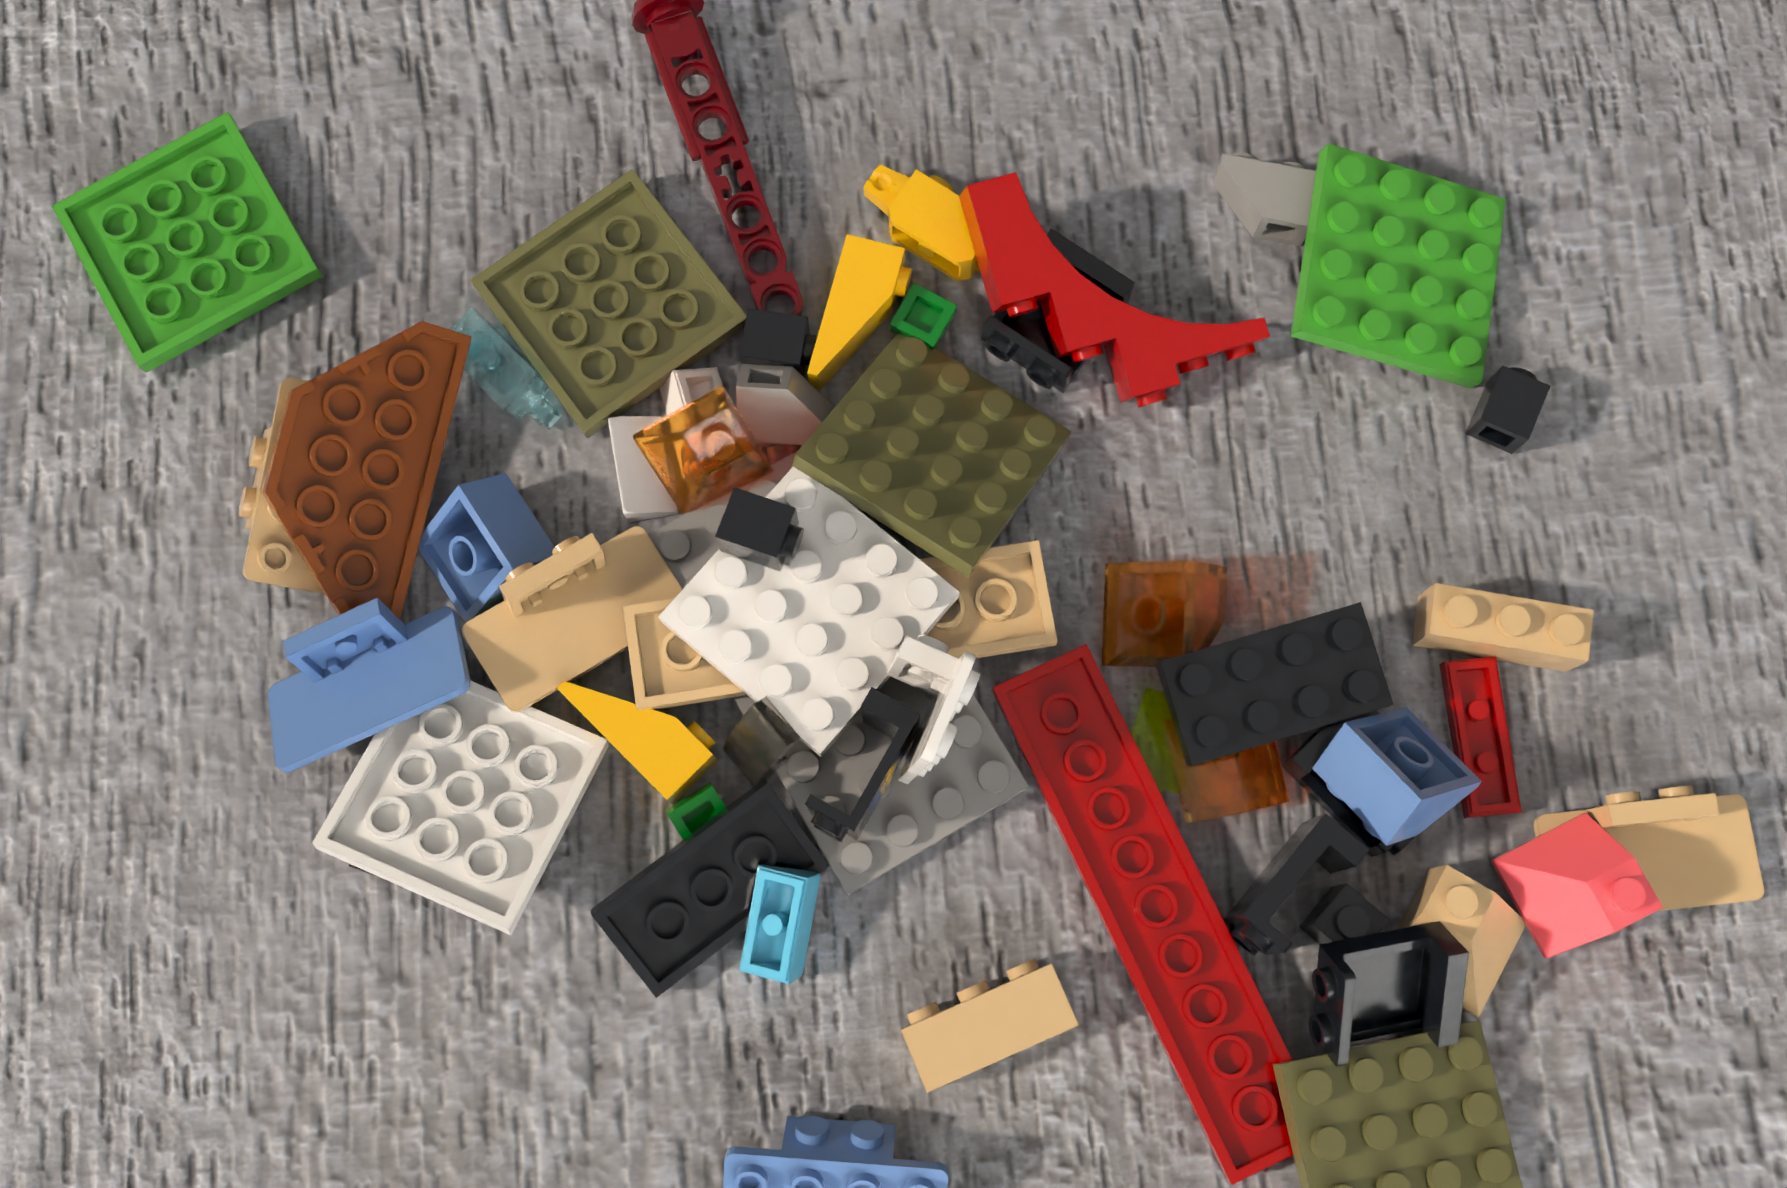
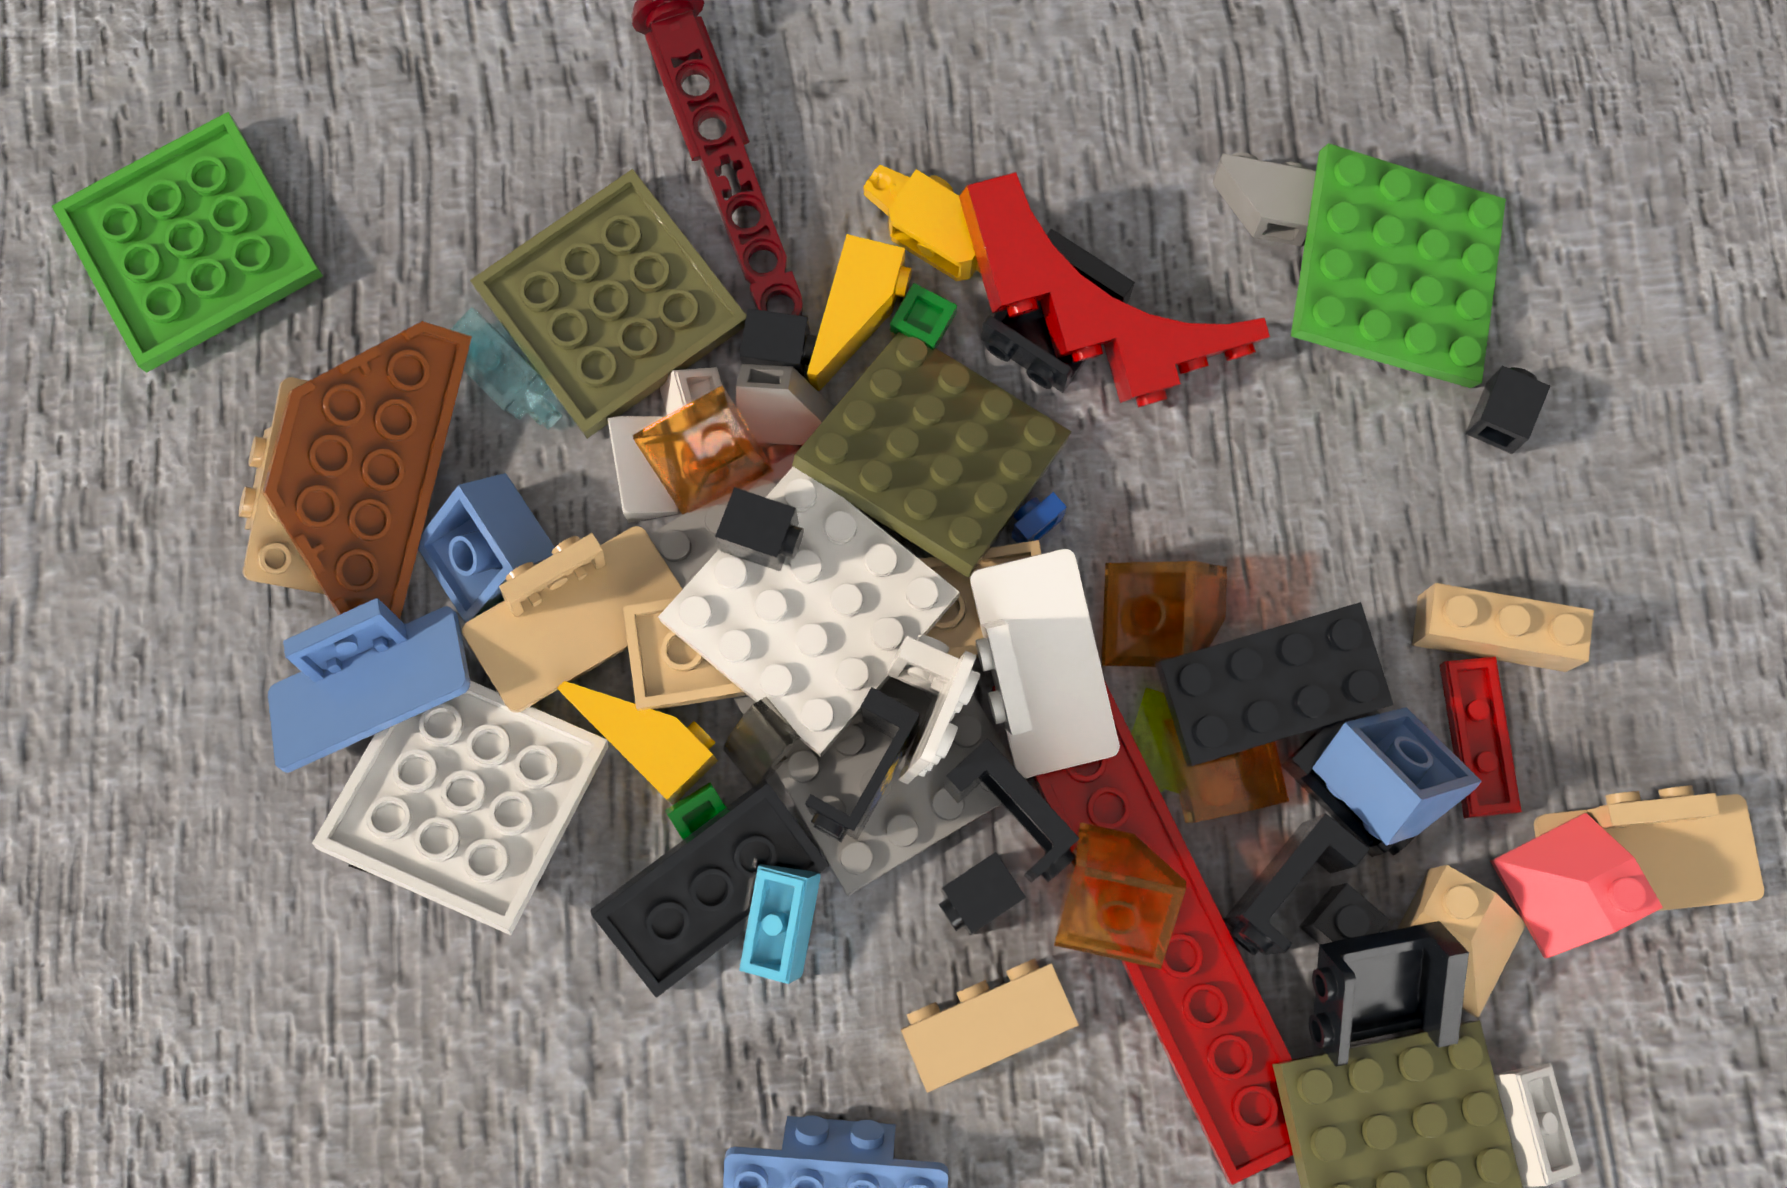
none -> black brick [938,852,1026,935]
none -> black panel [944,738,1080,883]
none -> white bracket [970,549,1120,778]
none -> blue plate [1011,492,1067,543]
none -> clear orange slope [1054,822,1186,969]
none -> white slope [1494,1063,1581,1187]

